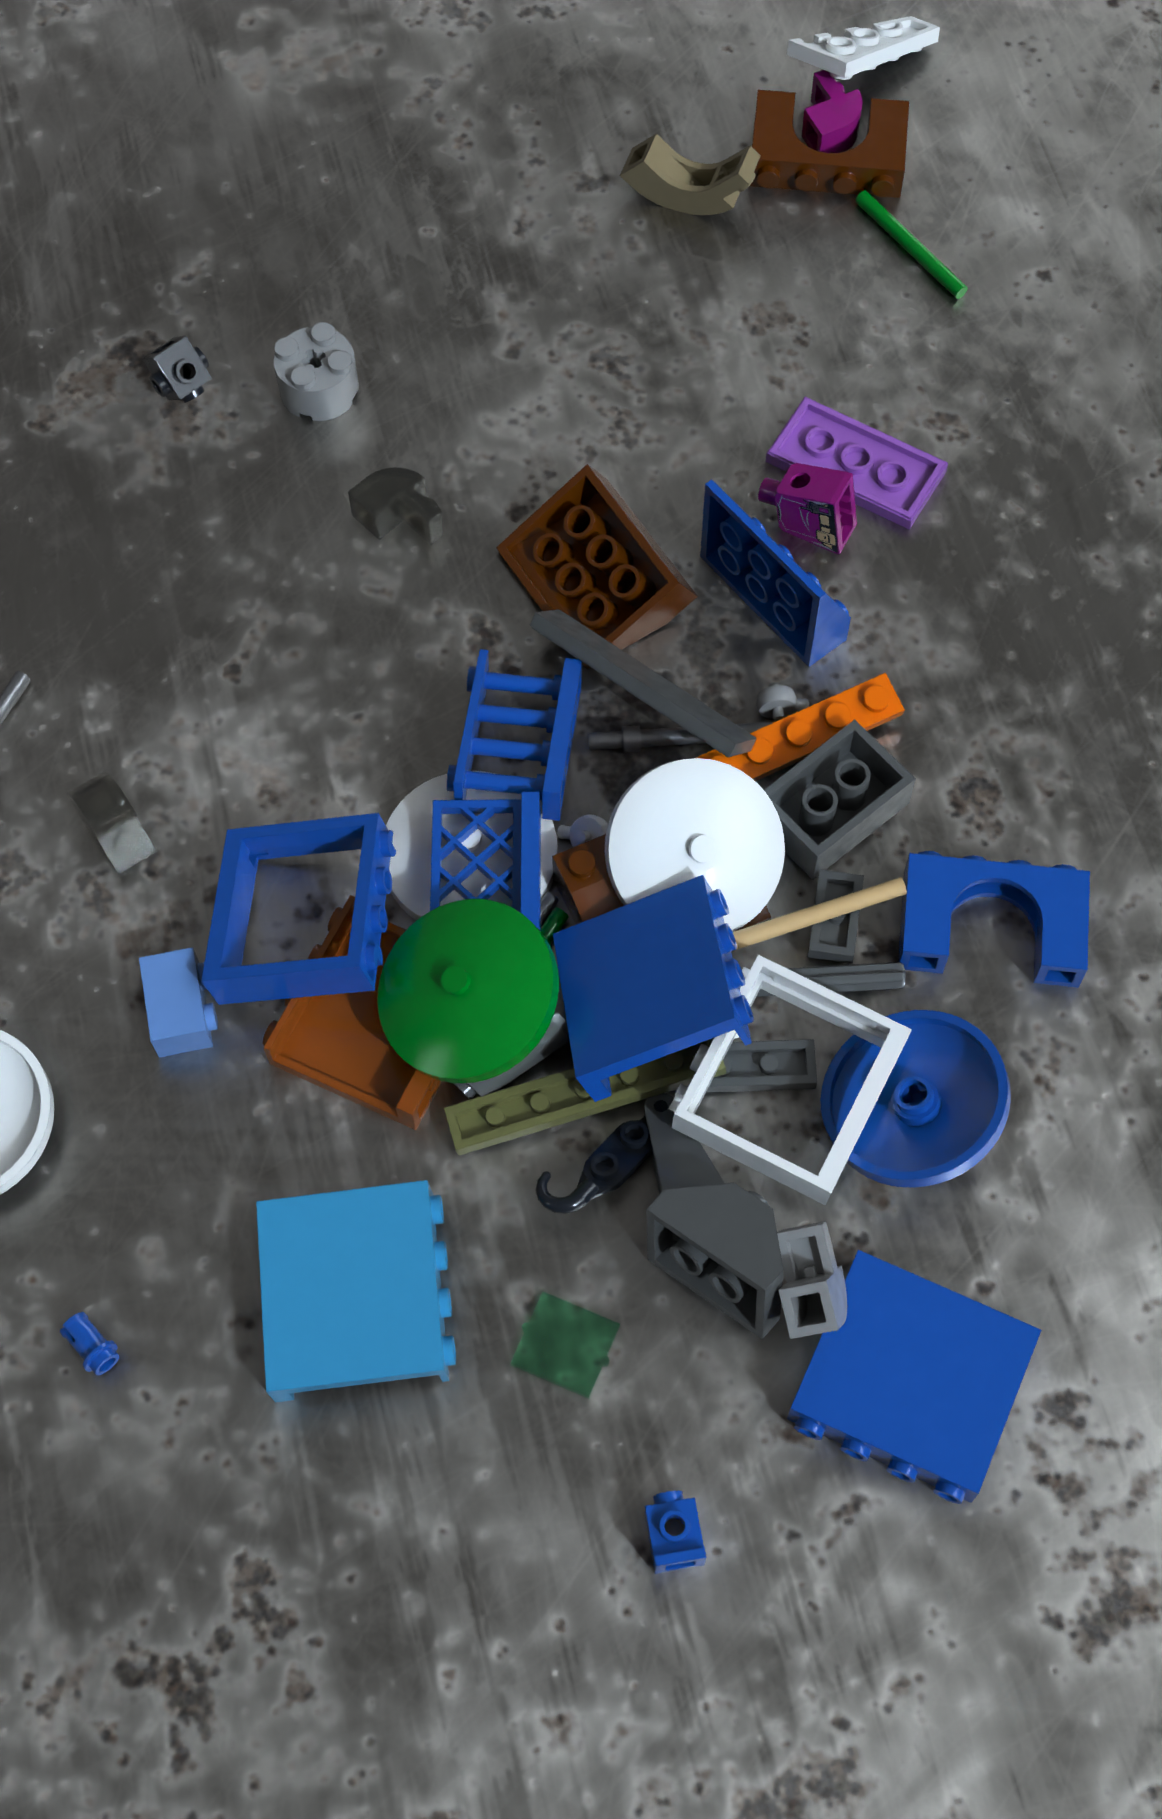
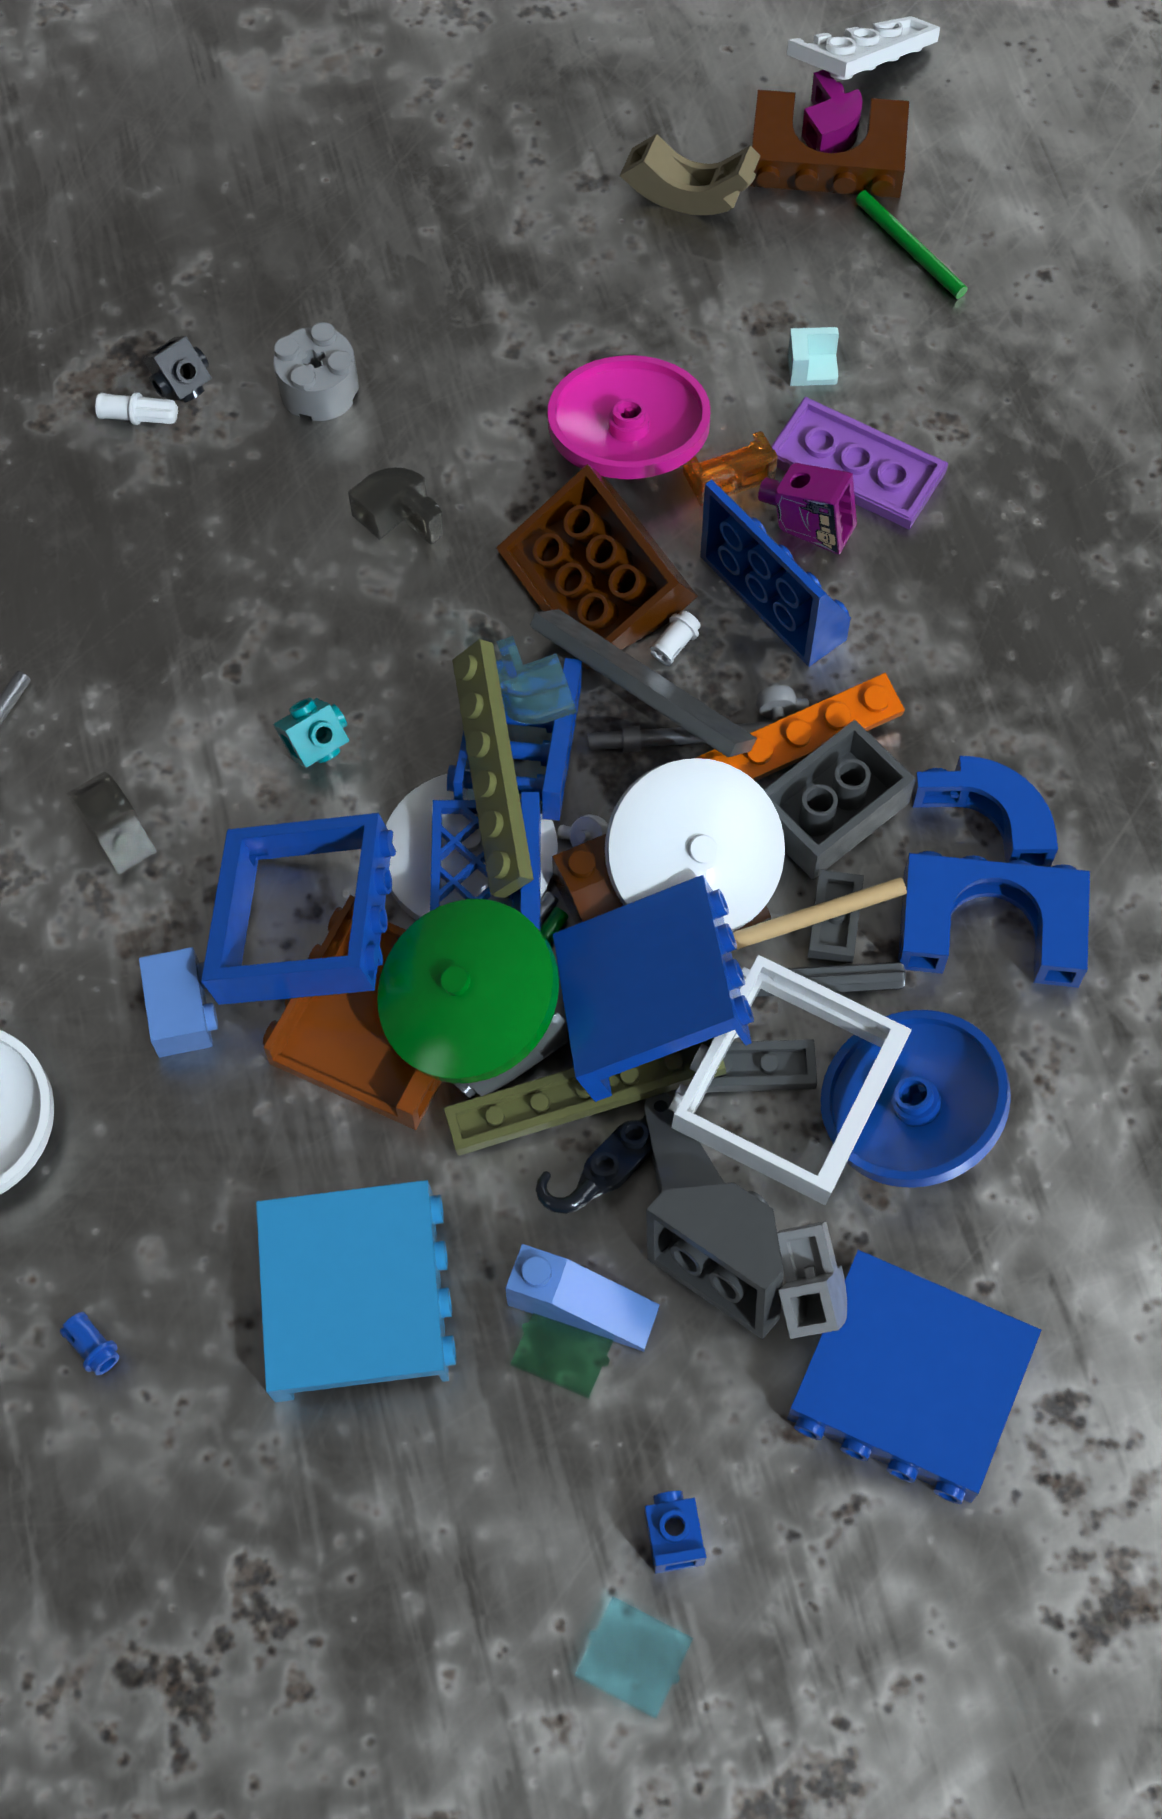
none -> white axle [95,392,178,425]
none -> teal brick [273,698,350,768]
none -> olive plate [452,639,534,898]
none -> clear light blue brick [496,636,577,724]
none -> medium blue slope [505,1244,660,1352]
none -> dark pink dish [547,355,711,479]
none -> clear light blue piece [575,1597,693,1719]
none -> white pin [649,610,701,666]
none -> clear orange hinge [683,431,778,506]
none -> light aqua panel [788,327,839,386]
none -> blue arch [912,756,1058,867]

